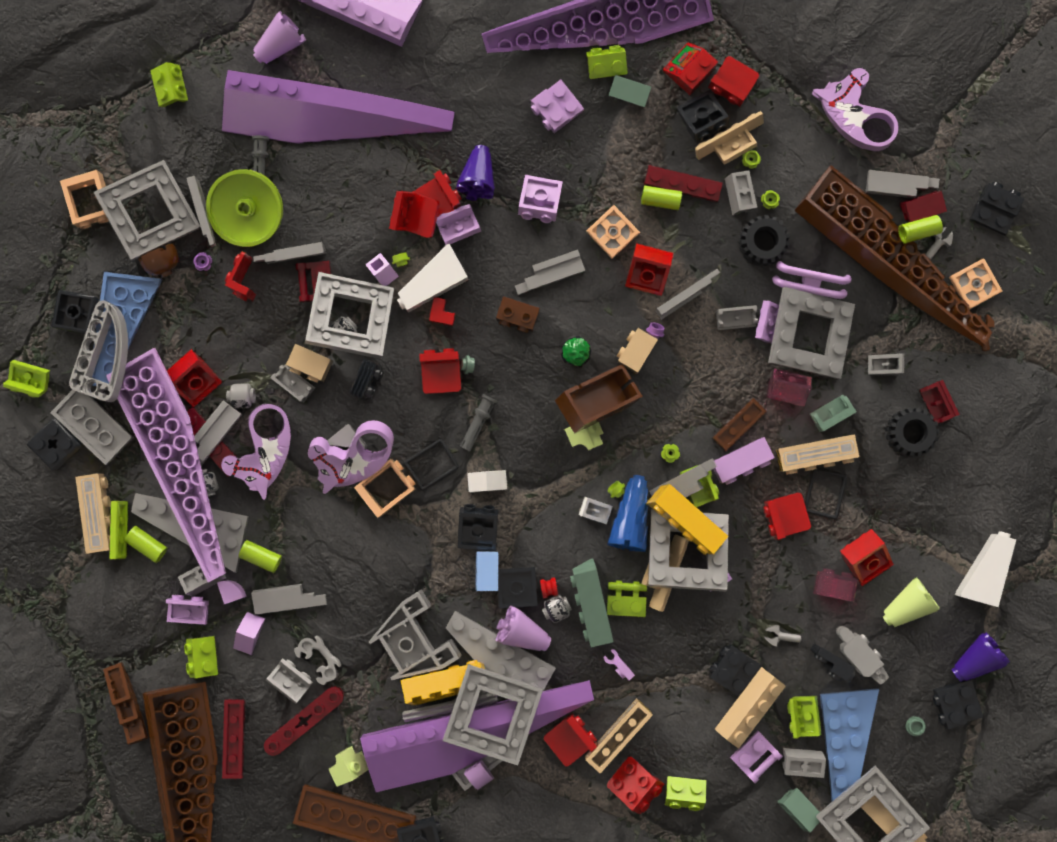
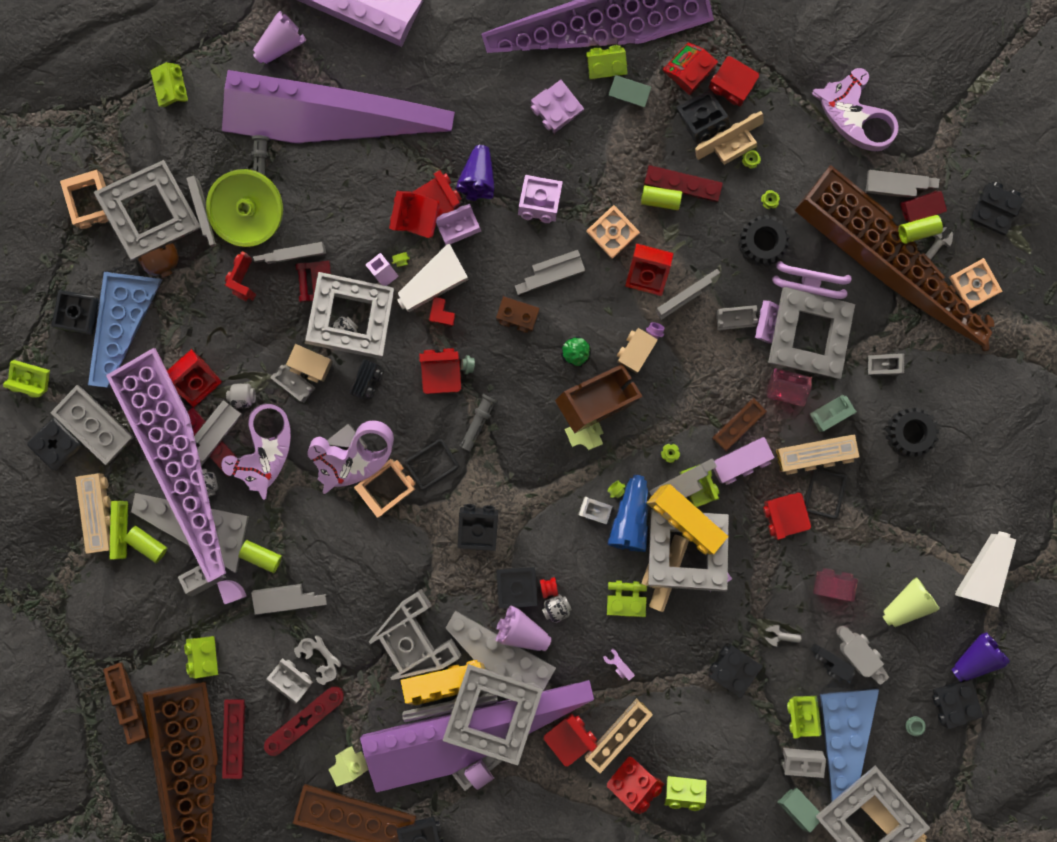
light grey beam [69,301,128,402] -> none
lavender bracket [166,595,209,624] -> none
medium lavender plate [193,252,212,271] -> none
lavender slope [233,612,266,655] -> none
white slope [468,470,507,492] -> none
light blue hinge [476,551,498,591] -> none
sand green wedge [570,559,613,647] -> none
tan brick [715,667,786,748] -> none
light grey hinge [725,171,757,215] -> none
lavender plate [730,730,783,783] -> none
red slope [840,529,894,586] -> none
dark red hinge [919,380,960,423] -> none

